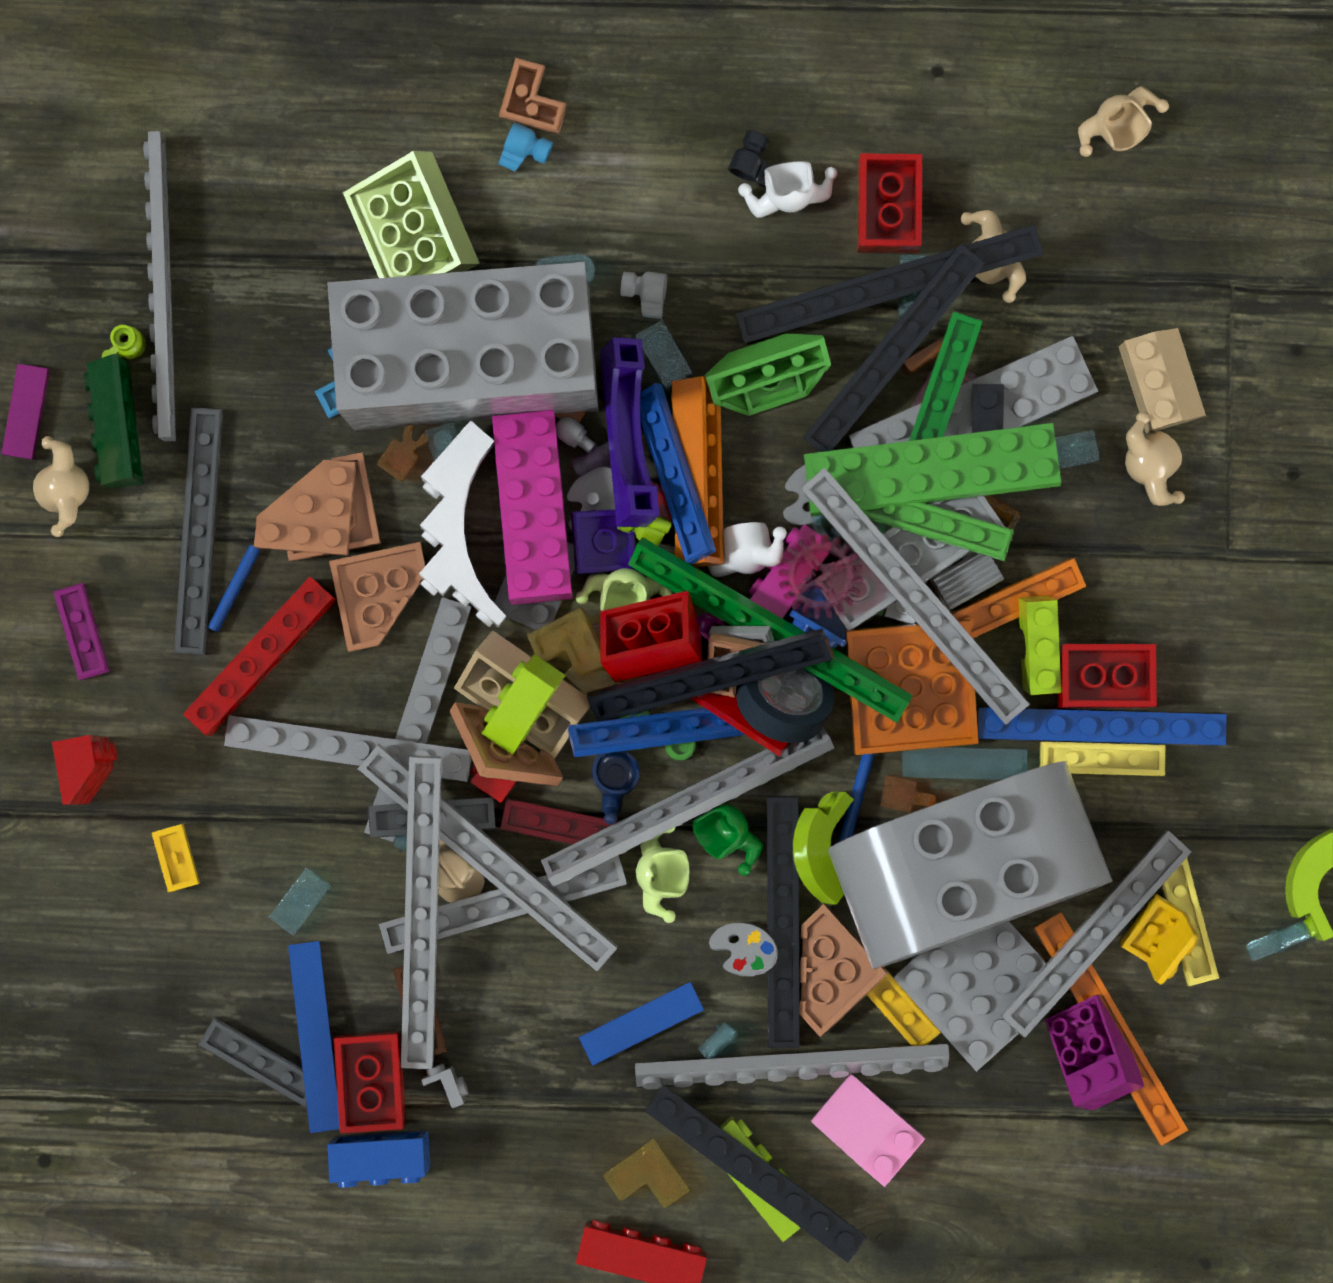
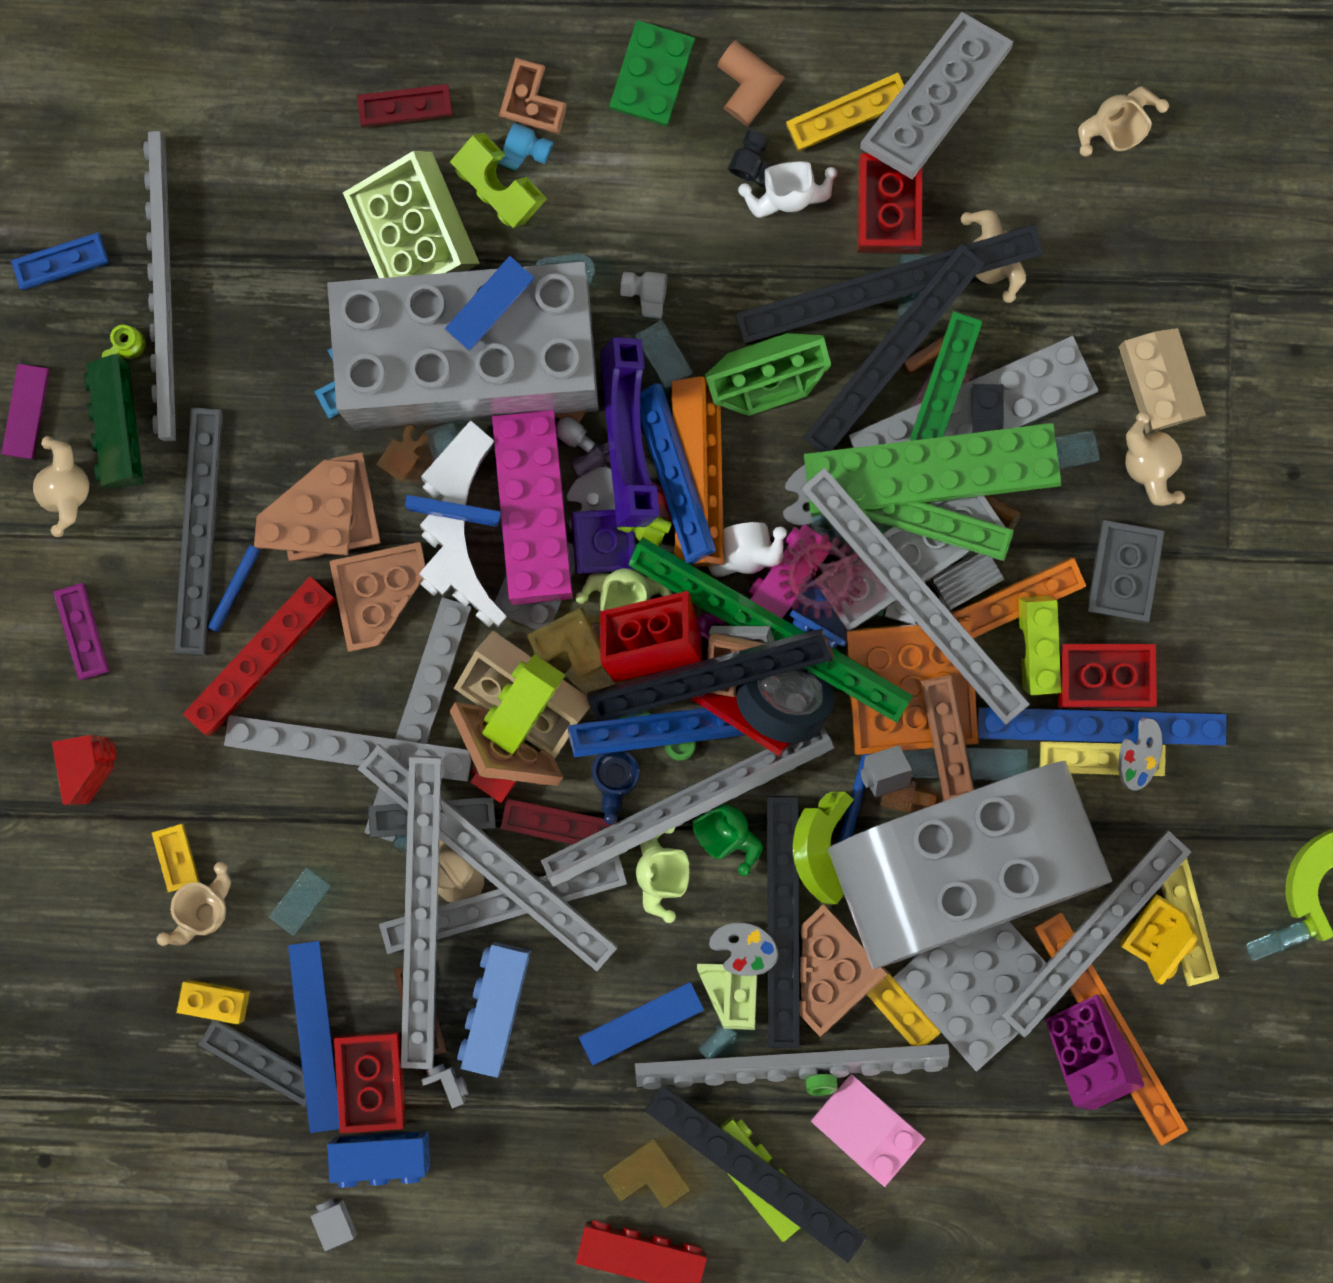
none -> blue tile [11,232,110,291]
none -> tan piece [156,862,231,946]
none -> yellow brick [177,979,250,1024]
none -> light grey brick [310,1198,357,1251]
none -> dark red plate [357,84,453,128]
none -> blue tile [405,495,501,527]
none -> blue tile [445,256,534,352]
none -> lime arch [450,133,547,228]
none -> medium blue brick [457,941,531,1078]
none -> green plate [609,20,695,127]
none -> yellowish green wing [697,964,757,1030]
none -> nougat brick [718,40,785,127]
none -> yellow plate [786,73,904,152]
none -> bright green tile [806,1074,838,1096]
none -> light grey plate [860,12,1014,179]
none -> light grey brick [861,745,912,797]
none -> nougat tile [920,674,974,801]
none -> dark grey plate [1086,520,1165,623]
none -> light grey piece [1118,718,1162,790]

